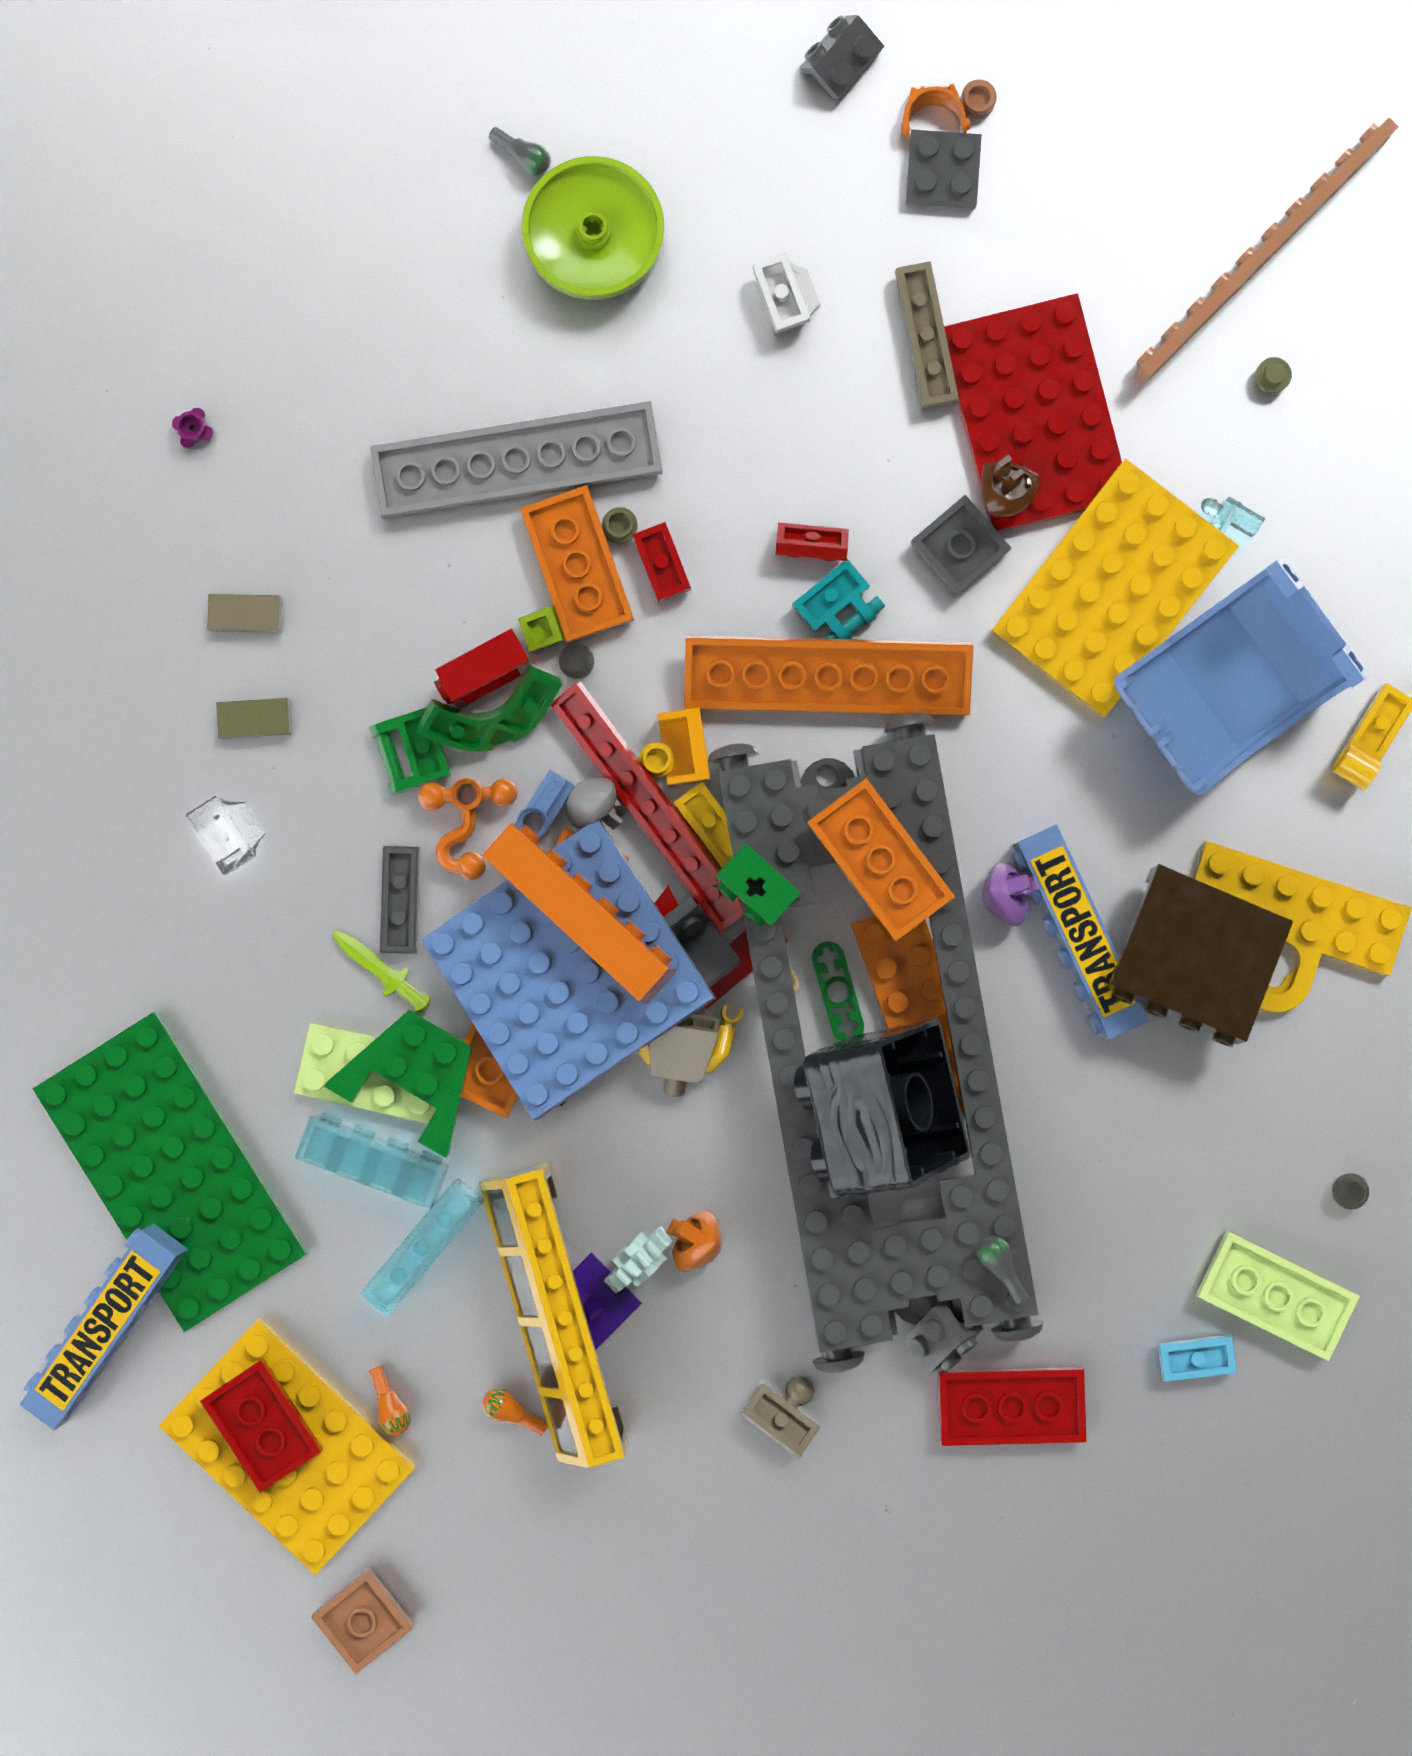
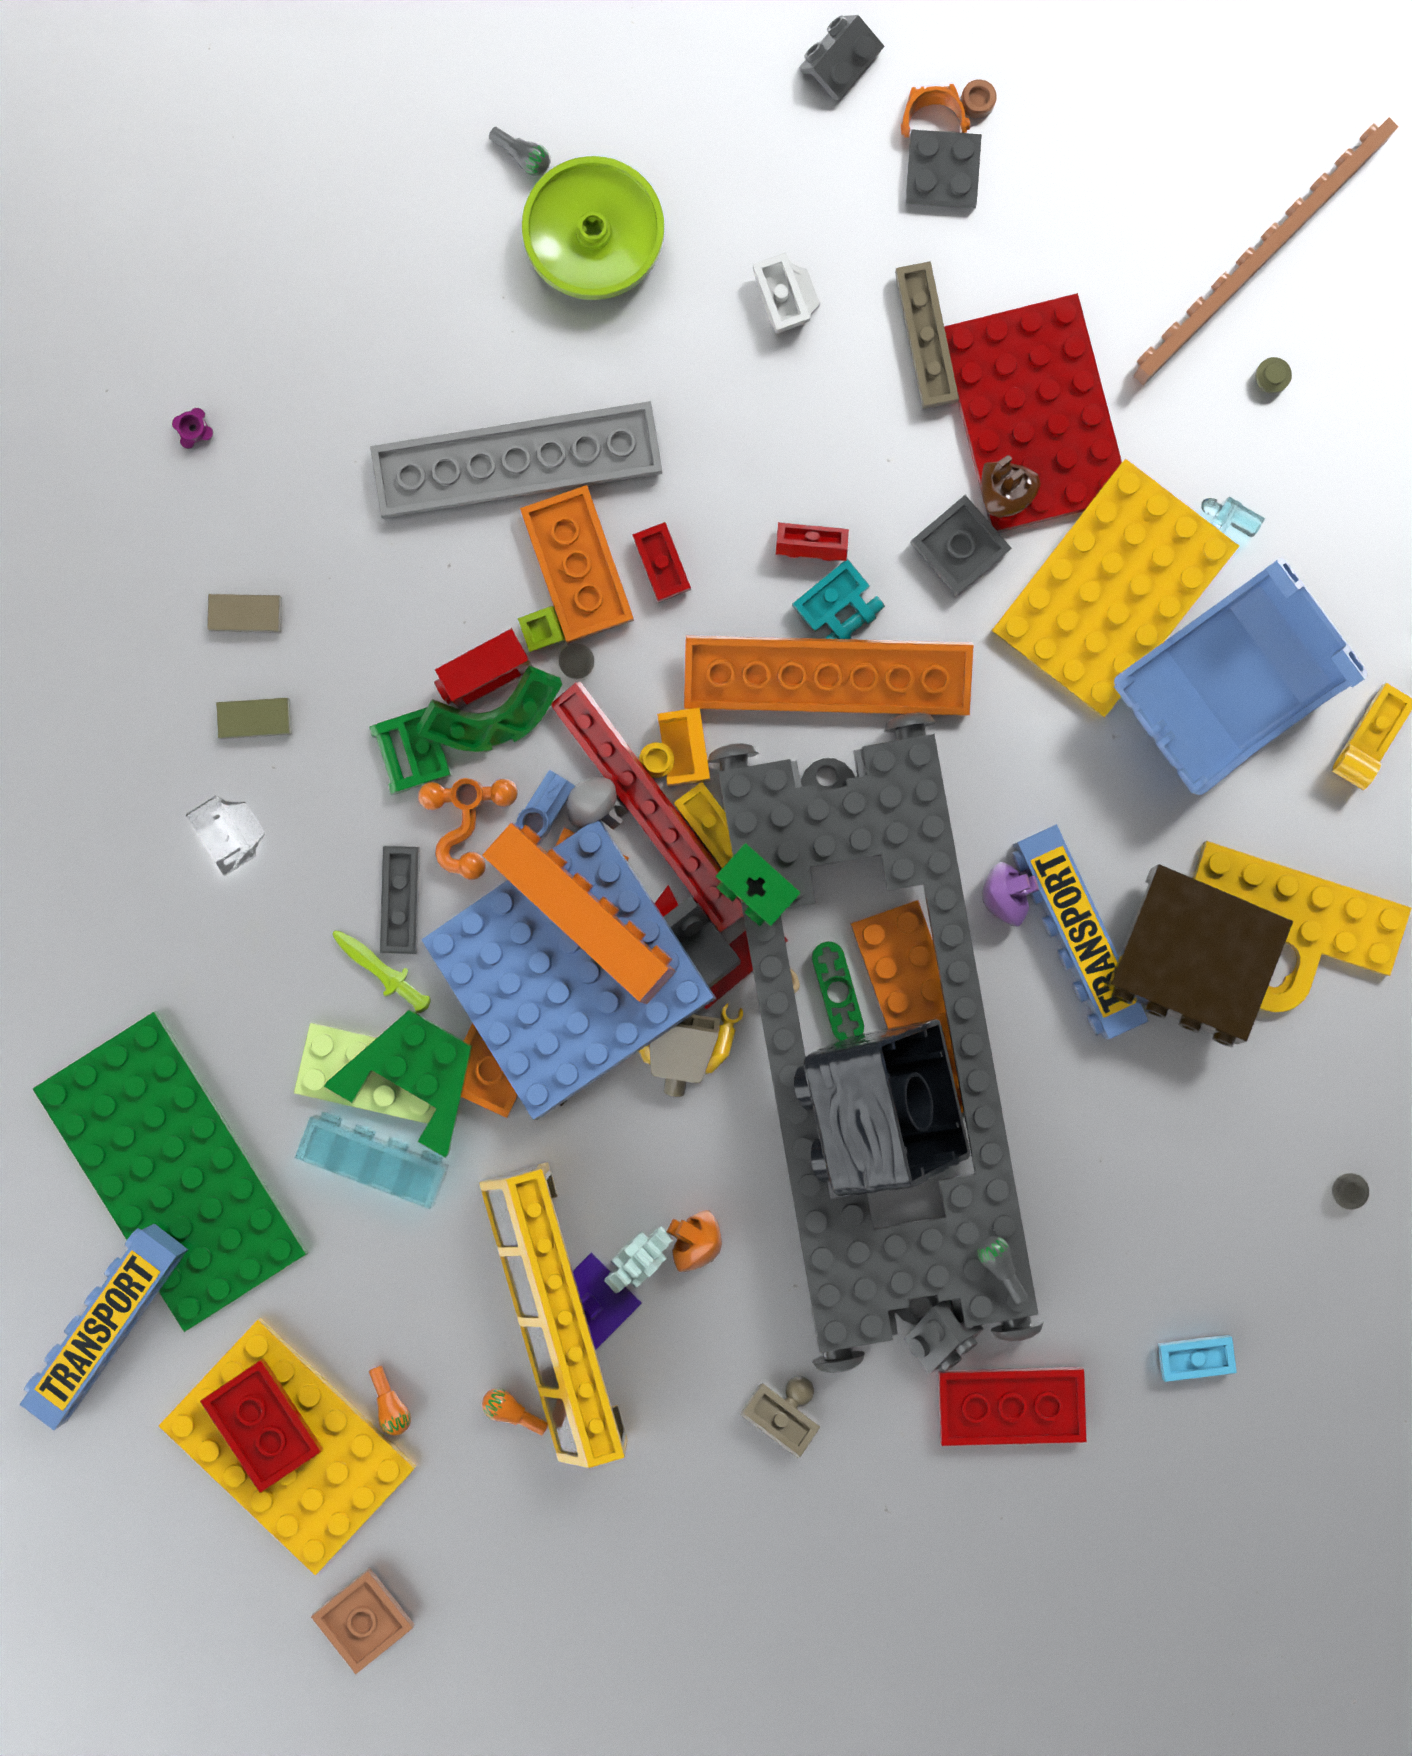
clear light blue brick [360,1178,484,1317] -> none
olive plate [602,507,638,543] -> none
orange plate [807,778,955,941] -> none
yellowish green plate [1196,1230,1360,1361] -> none

